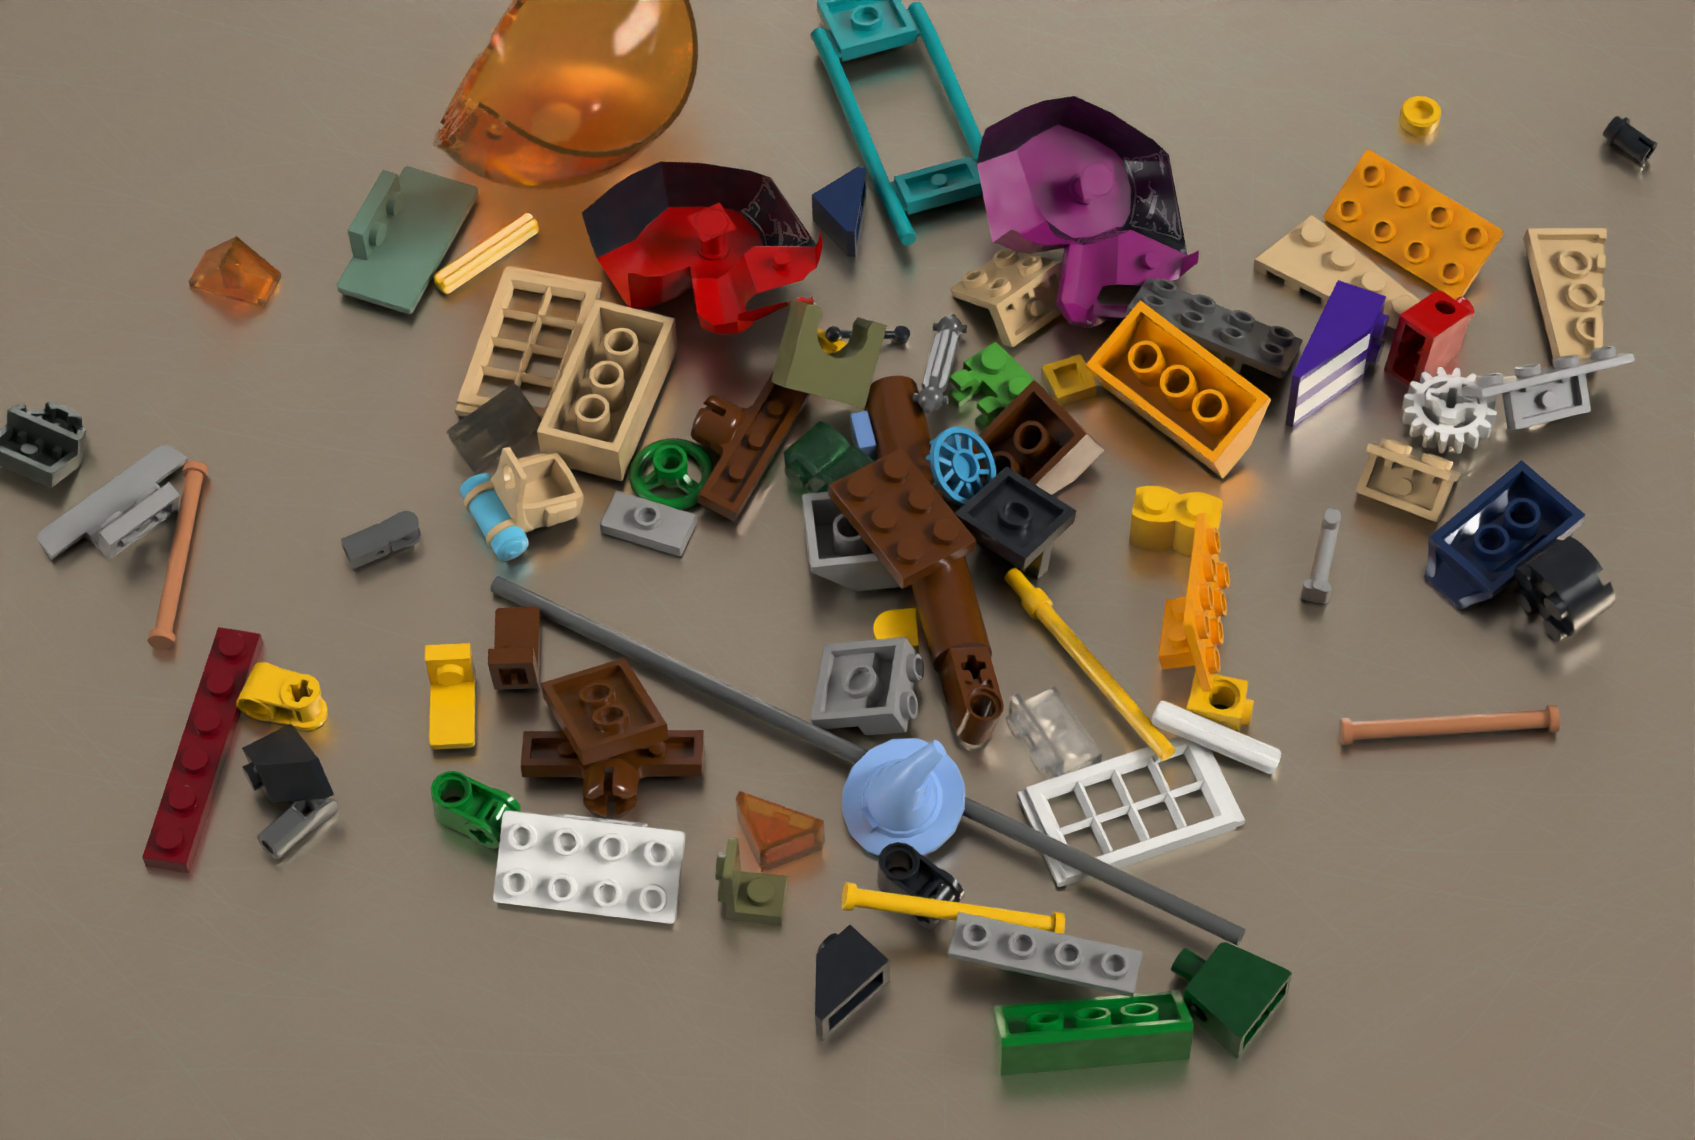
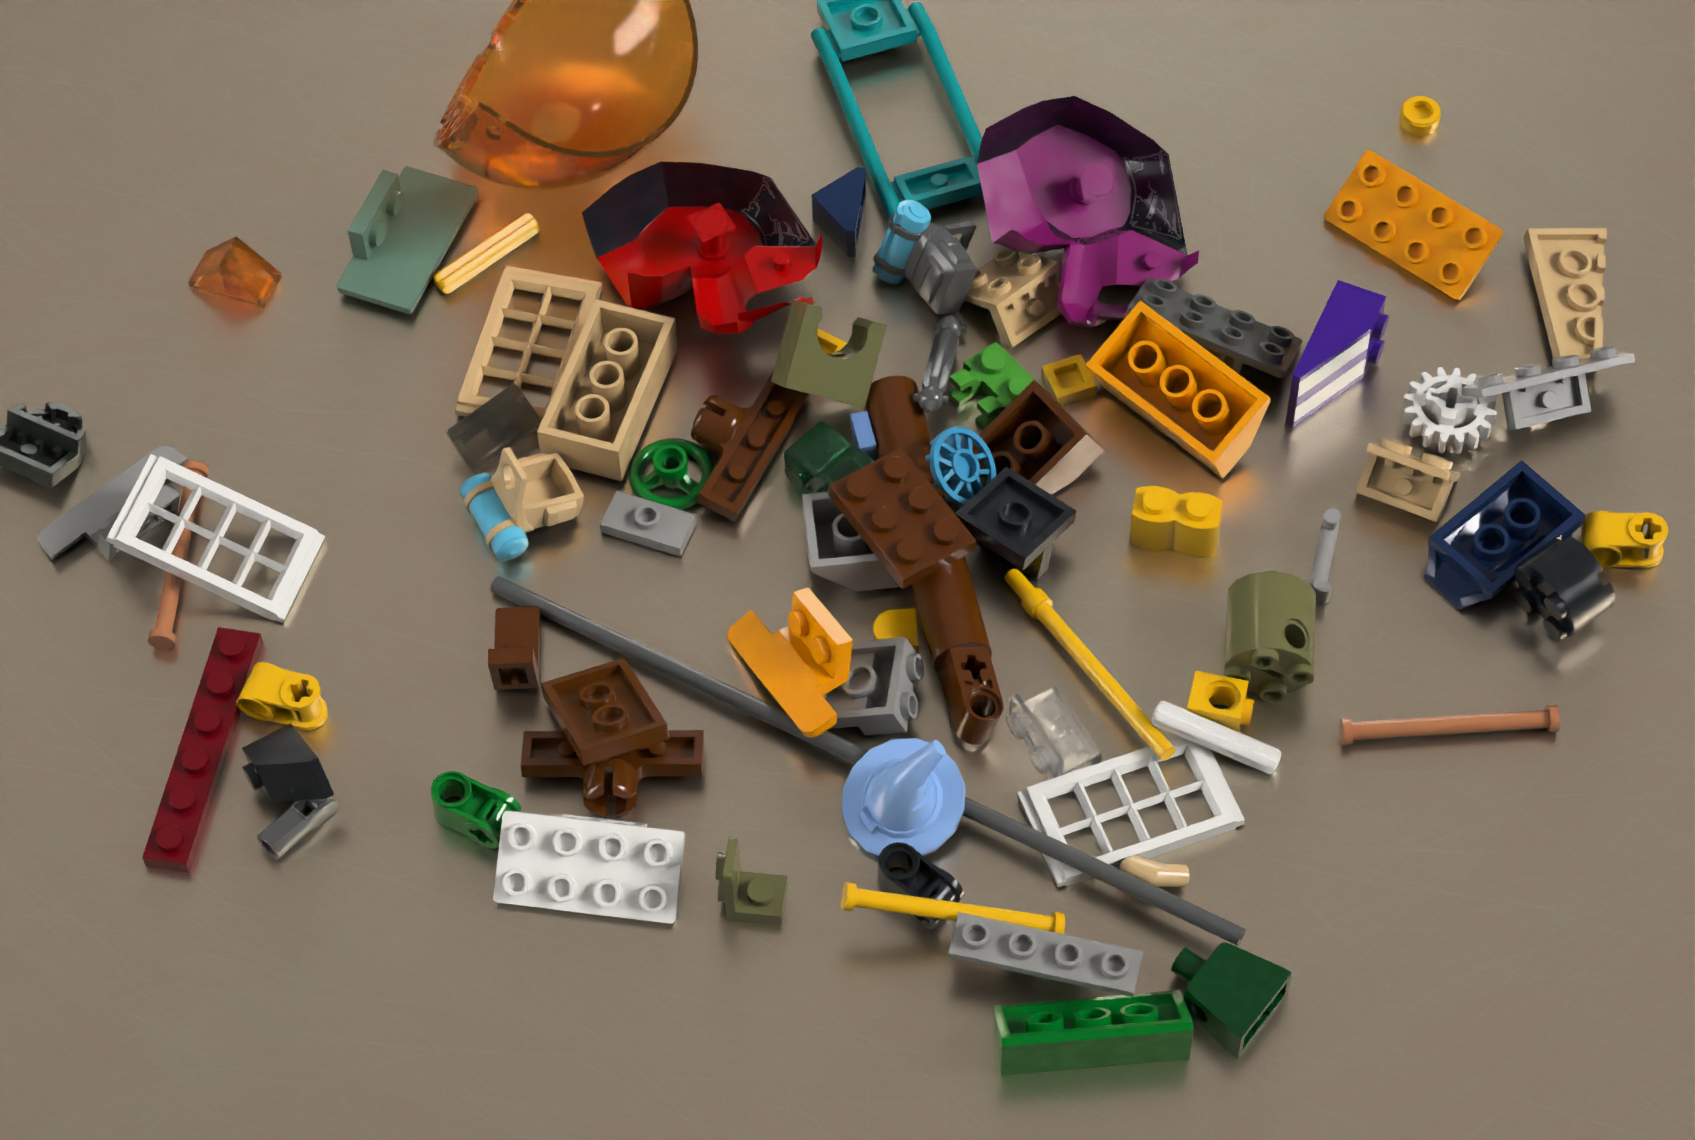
dark grey bar [341,511,421,569] -> none
yellow bracket [425,643,476,750] -> none
clear orange slope [736,791,825,872] -> none
black slope [815,925,890,1041] -> none
black hinge [825,326,910,344] -> none
light orange bracket [1158,513,1230,692] -> none
tan wing [1253,215,1421,339] -> none
red torso [1384,290,1475,387] -> none
black pin [1603,116,1658,164] -> none
none -> white piece [106,454,325,623]
none -> light orange plate [727,587,853,738]
none -> dark grey piece [872,200,977,315]
none -> tan arm [1119,855,1189,887]
none -> olive cylinder [1224,571,1316,702]
none -> yellow piece [1581,510,1668,569]

